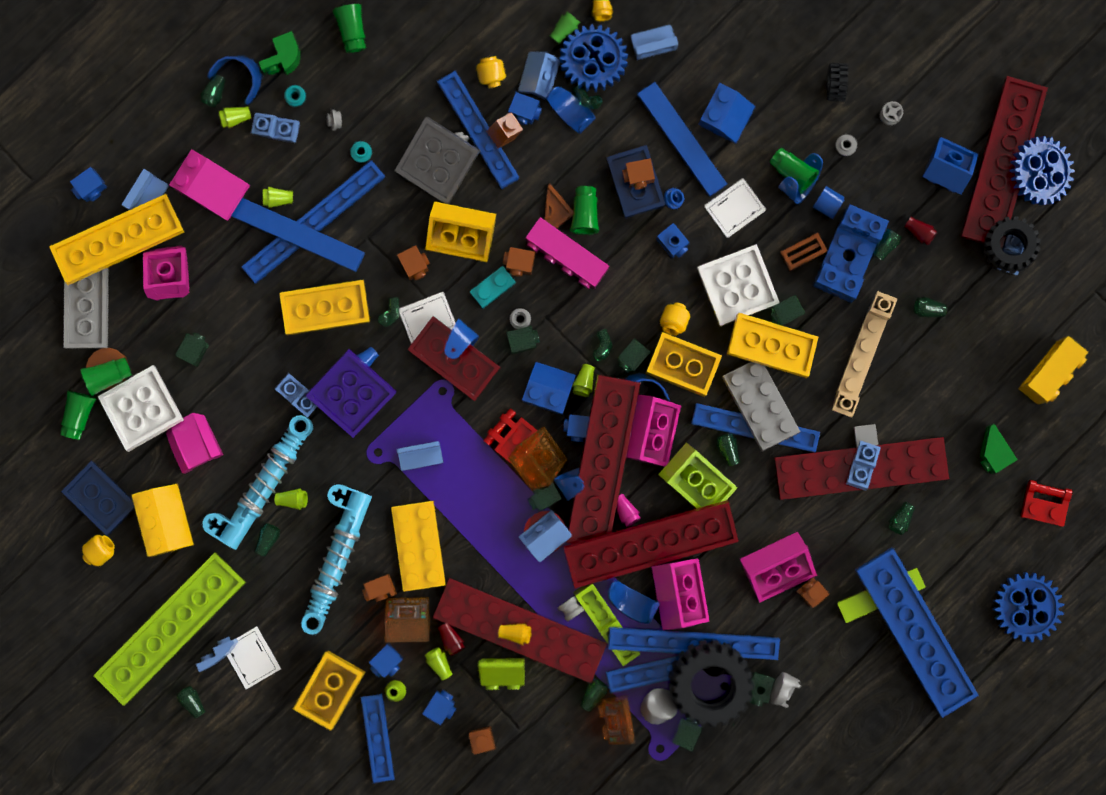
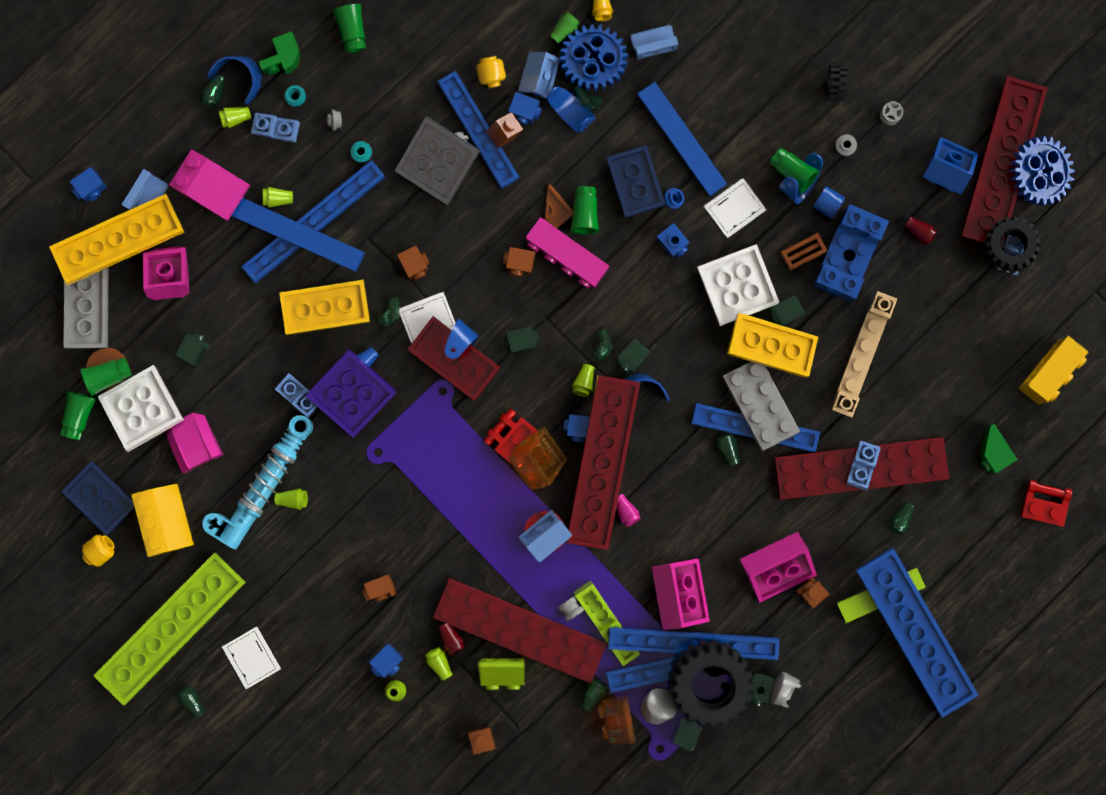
medium blue slope [196,637,238,672] -> none
clear green cone [254,523,281,556] -> none
yellow brick [294,651,365,730] -> none
medium azure piece [301,484,372,635] -> none
blue tile [361,694,395,783] -> none
clear orange slope [385,597,430,642] -> none
yellow plate [391,501,446,592] -> none
medium blue panel [396,441,443,471] -> none
blue brick [423,690,456,726] -> none
yellow slope [425,201,496,262] -> none
teal plate [470,266,516,309] -> none
yellow cone [499,624,531,645] -> none
light grey plate [510,308,531,330] -> none
blue slope [522,362,576,415] -> none
clear green brick [527,480,562,513] -> none
blue piece [553,467,584,501] -> none
dark red plate [563,500,739,588] -> none
blue piece [608,580,660,624] -> none
dark orange brick [622,158,655,189] -> none
dark pink slope [626,395,681,467] -> none
yellow brick [646,332,722,397] -> none
lime slope [658,443,737,508] -> none
yellow head [660,302,690,335] -> none
blue slope [699,83,755,144] -> none
light grey tile [853,424,878,448] -> none
clear green cone [873,228,902,261] -> none
clear green cone [914,296,947,317] -> none
blue gear [993,572,1064,642] -> none

